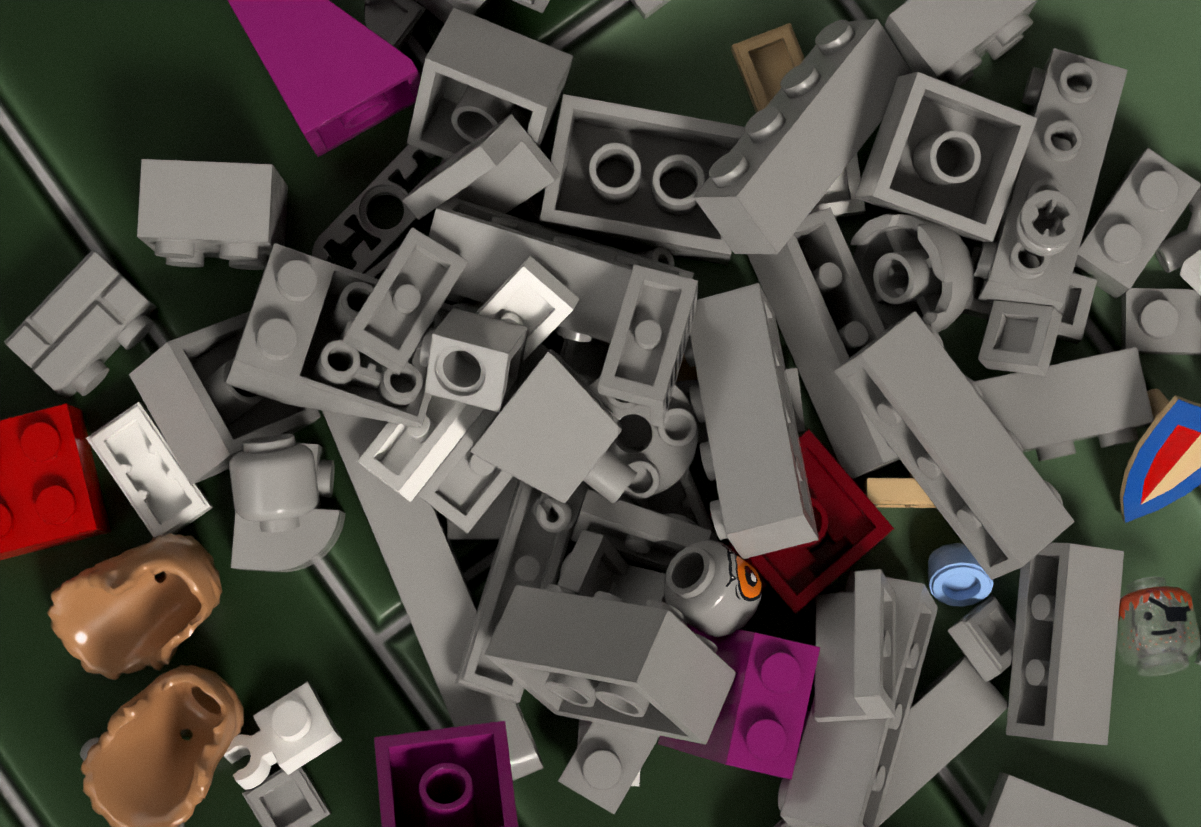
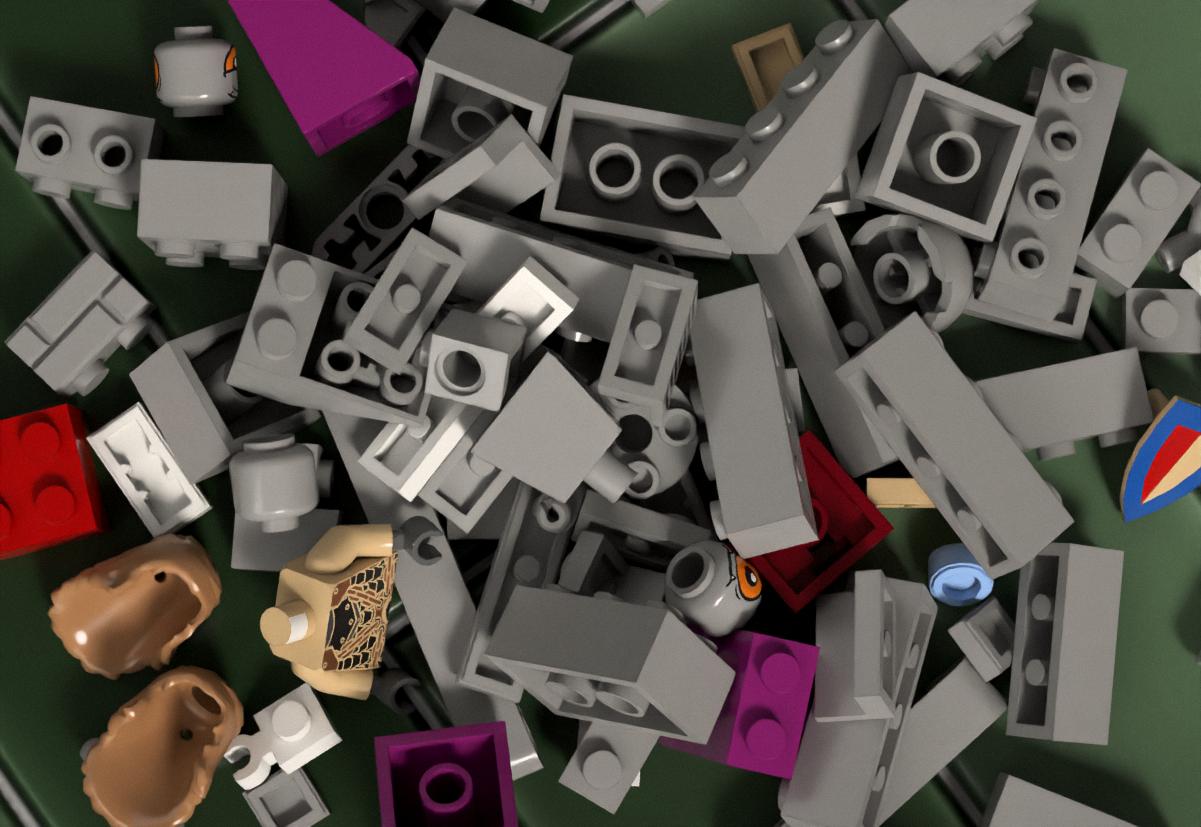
light grey plate [978,300,1062,376] -> none
light grey bush [1015,190,1080,256] -> none
clear head [1116,577,1201,677] -> none
none -> light grey brick [15,96,166,210]
none -> light grey head [154,26,238,117]
none -> tan torso [260,516,443,715]

